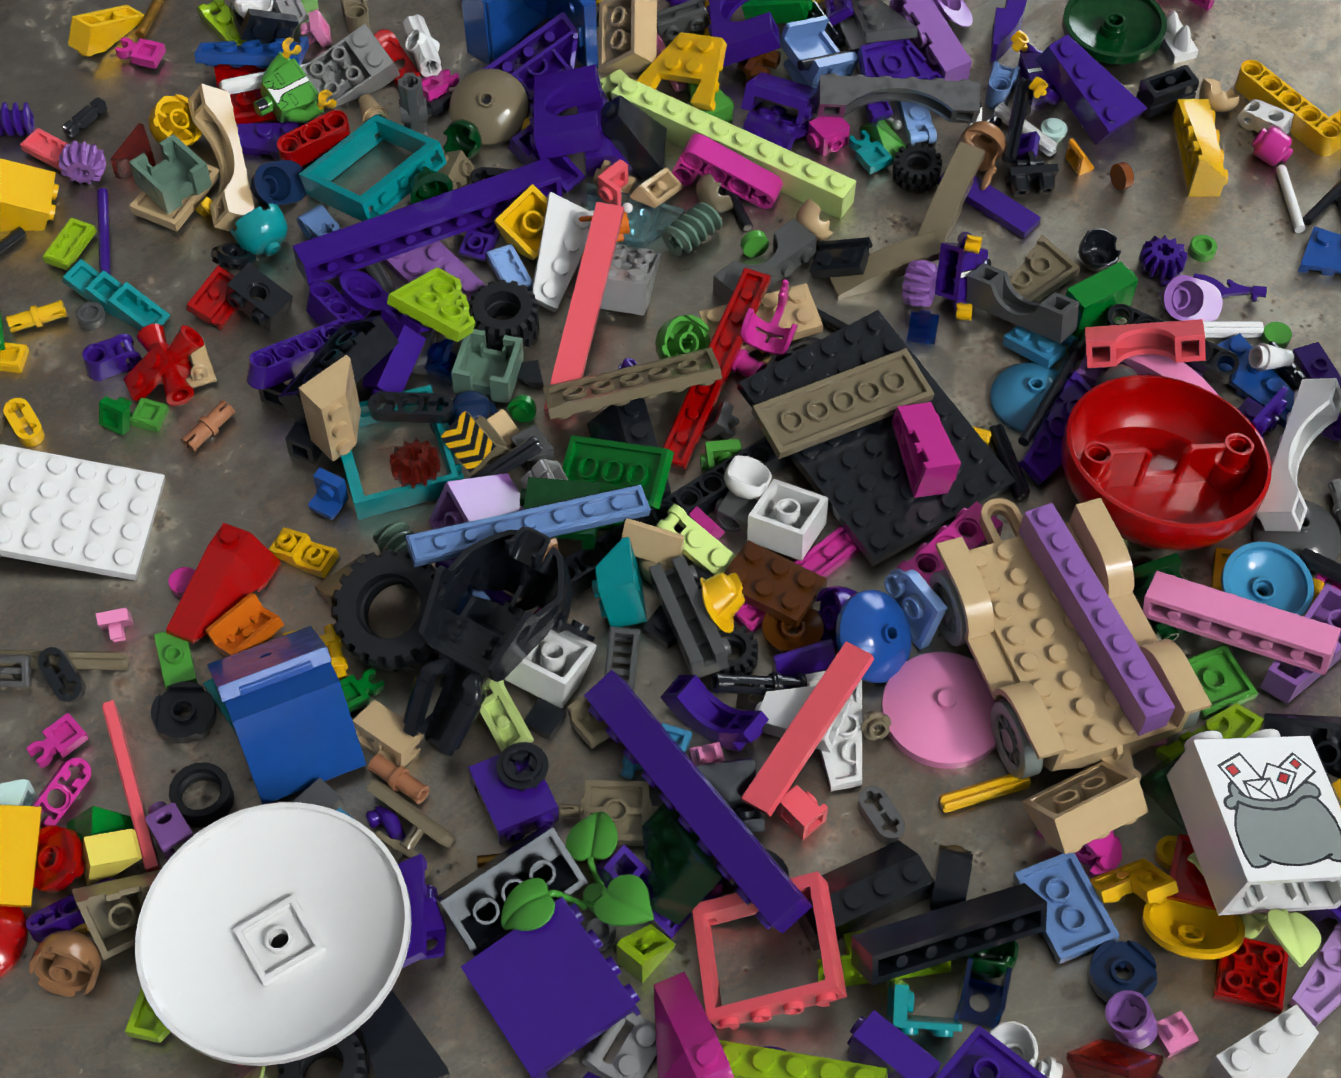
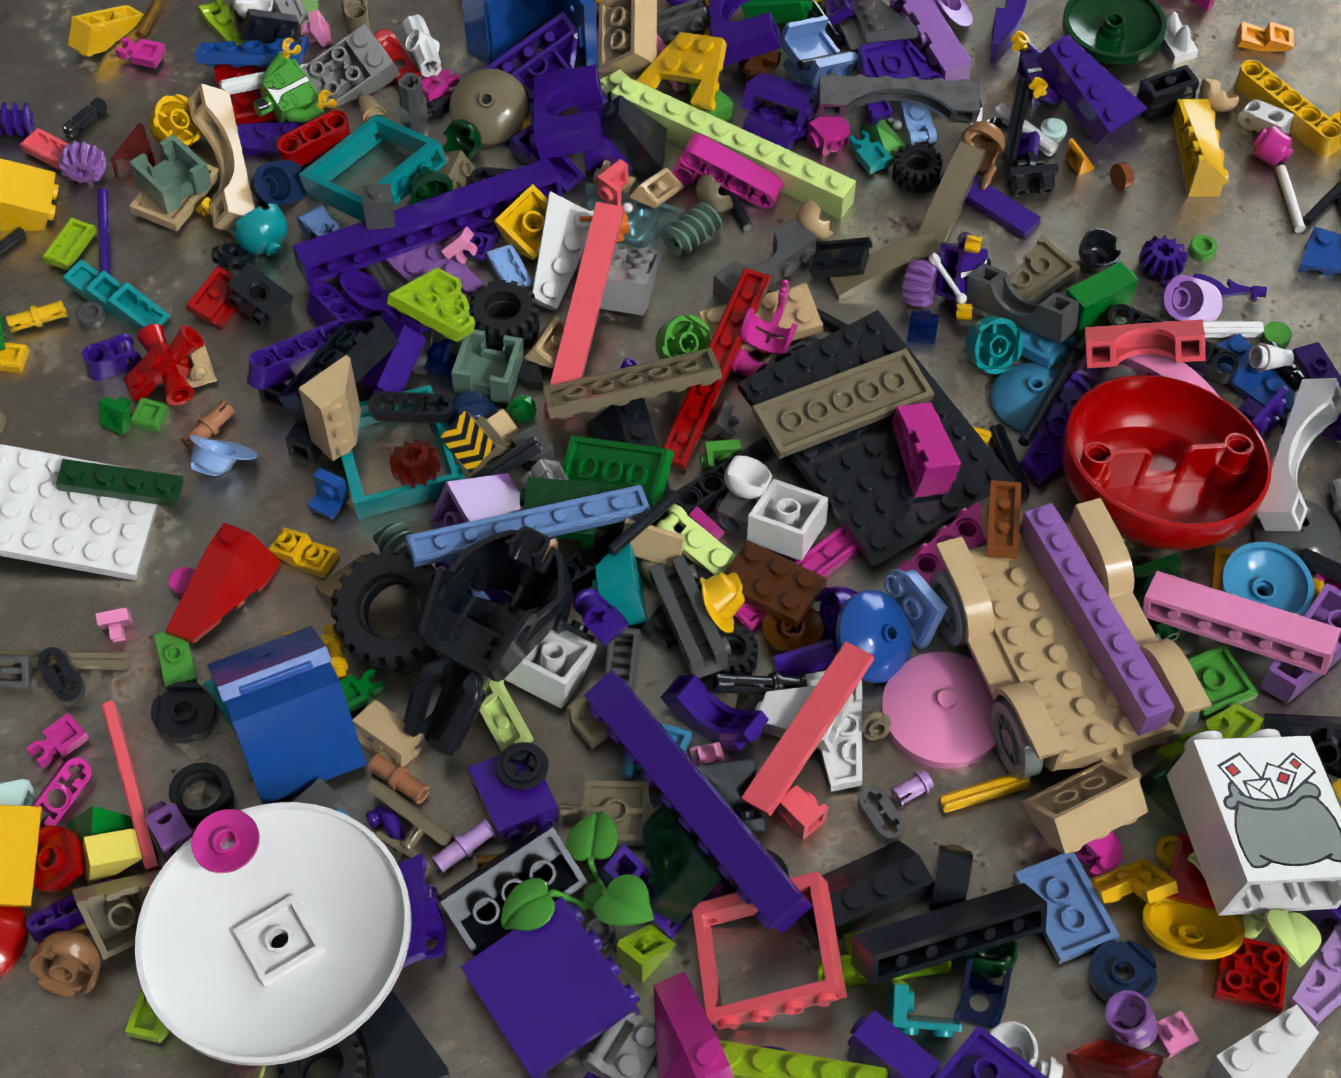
yellow beam [3,398,45,447] -> none
orange bracket [206,593,284,657] -> none
black tile [524,697,567,741] -> none
bright green tile [740,230,769,257] -> none
medium blue piece [985,61,1020,110] -> none
none -> dark green plate [56,459,183,507]
none -> light blue piece [189,435,257,476]
none -> dark pink dish [191,809,260,873]
none -> dark grey brick [363,184,395,230]
none -> lavender pin [431,818,496,874]
none -> bright pink tile [441,226,478,264]
none -> tan slope [523,316,565,369]
none -> dark purple piece [573,589,629,646]
none -> black bar [606,490,680,556]
none -> lavender pin [890,771,934,806]
none -> white hinge [929,253,967,304]
none -> teal cylinder [965,316,1023,374]
none -> dark orange plate [986,480,1021,559]
none -> light orange slope [1237,22,1294,52]

